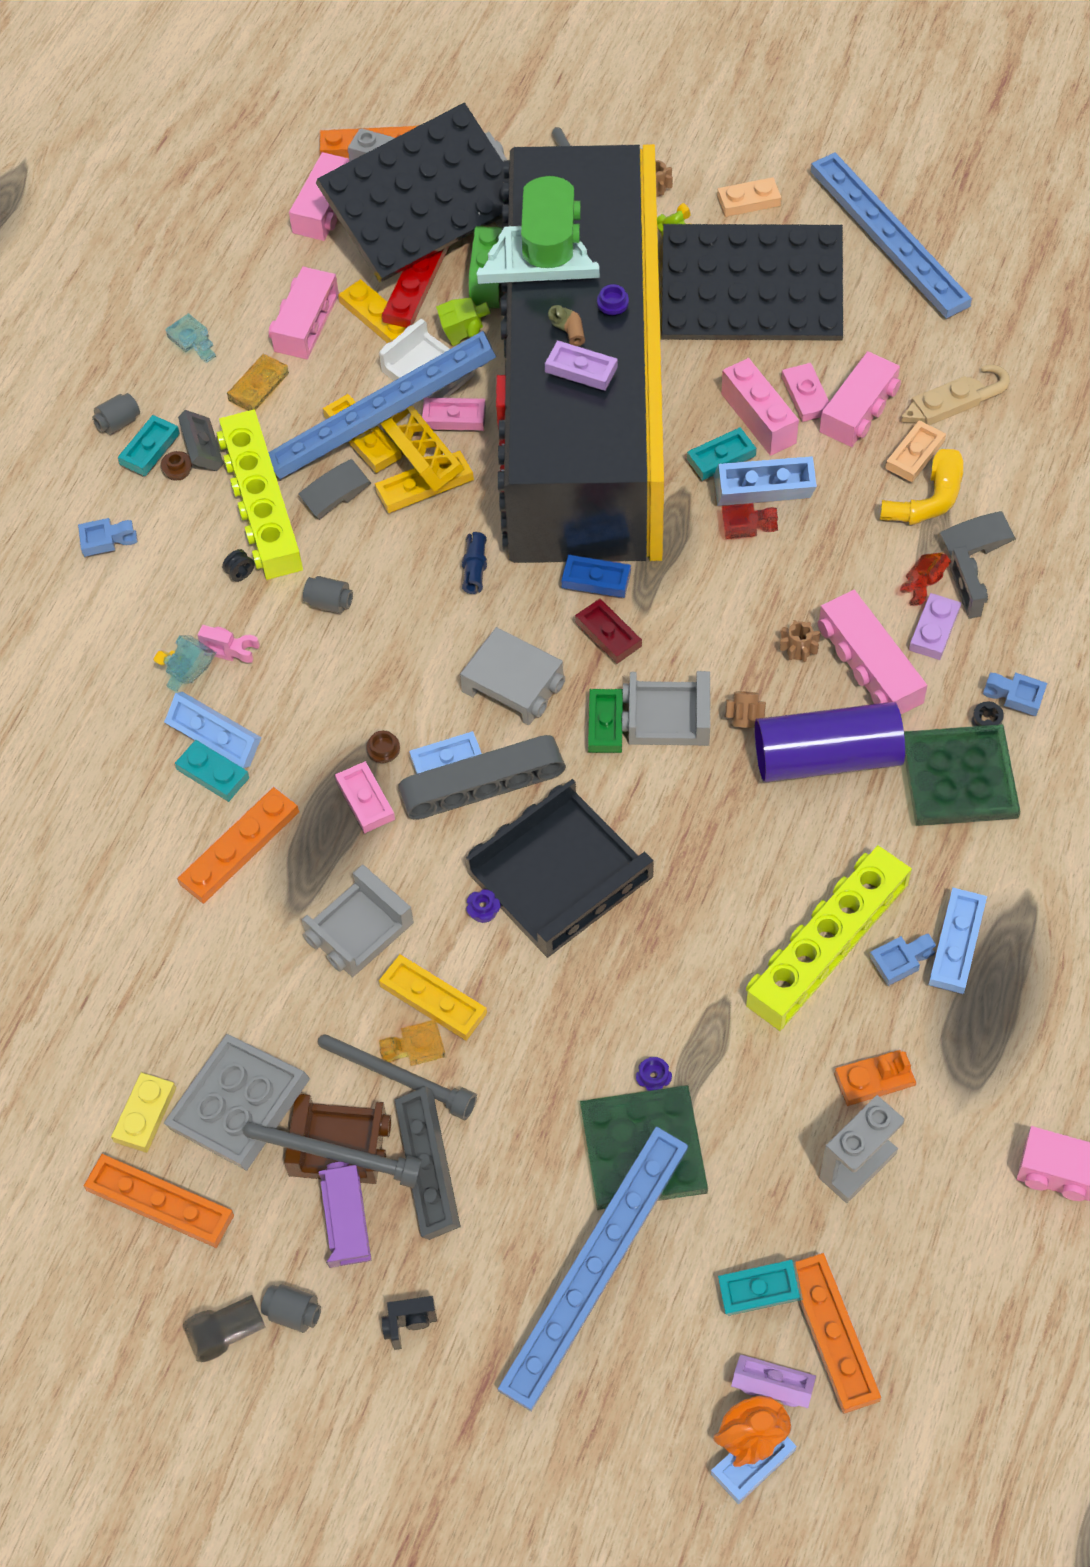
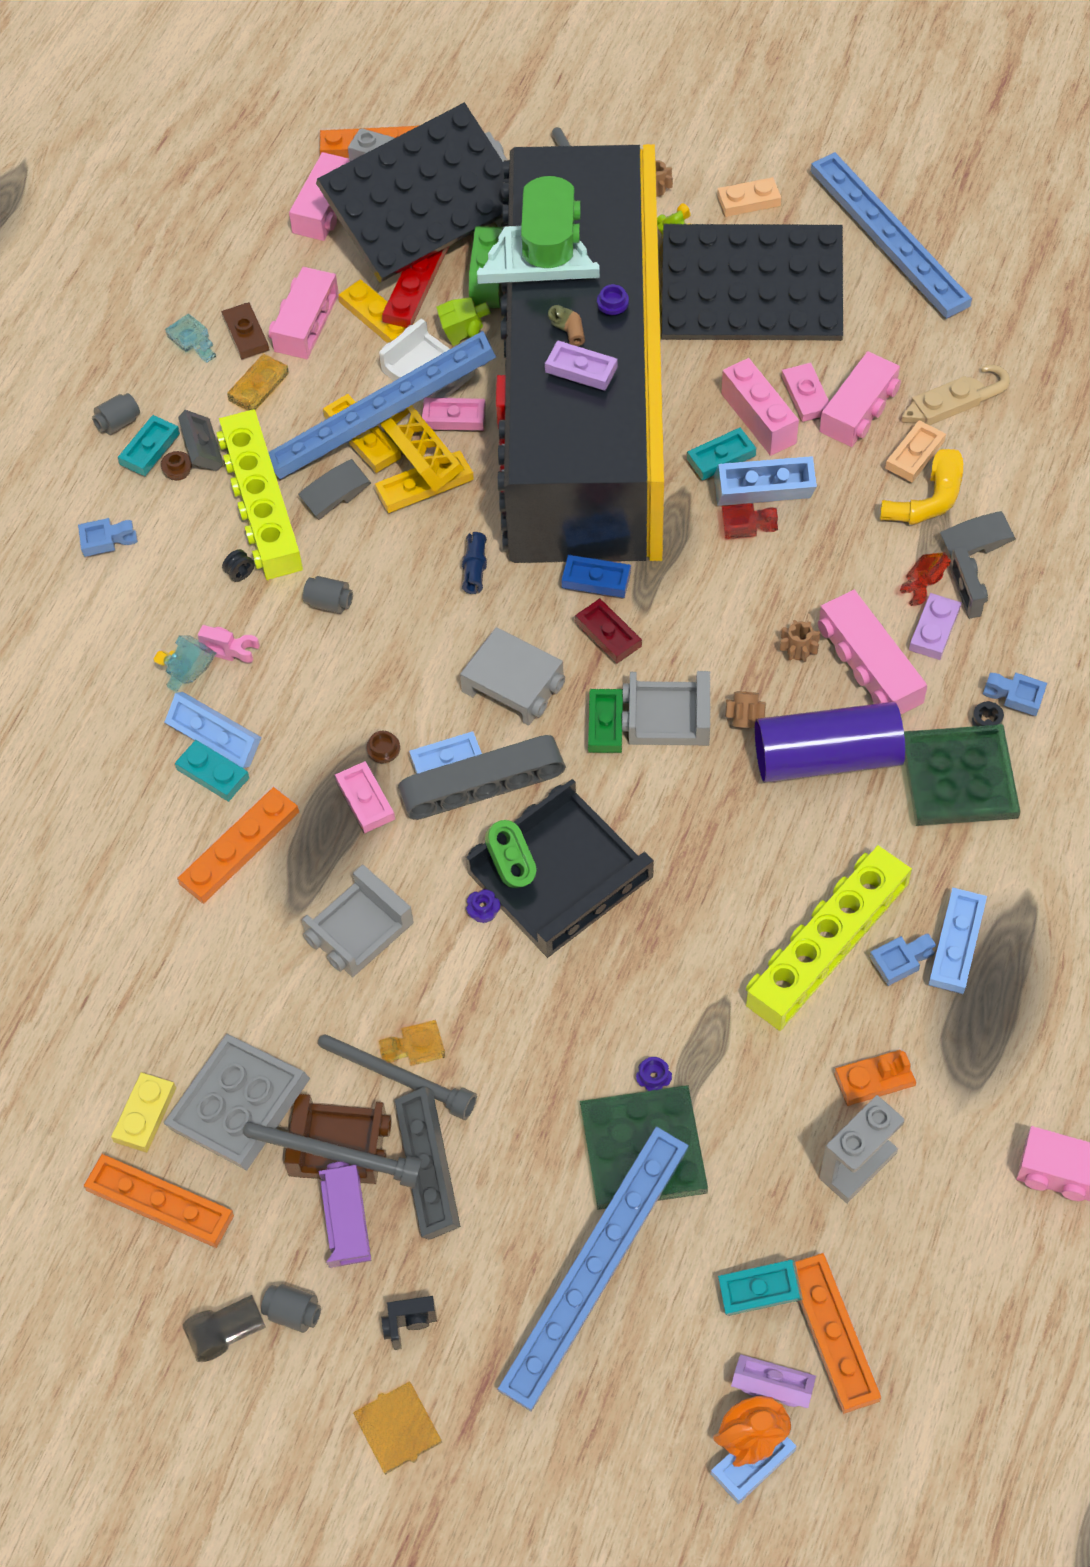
yellow plate [379,954,487,1041] -> none
none -> reddish brown plate [221,302,269,360]
none -> clear yellow piece [353,1381,442,1475]
none -> bright green plate [485,820,536,888]

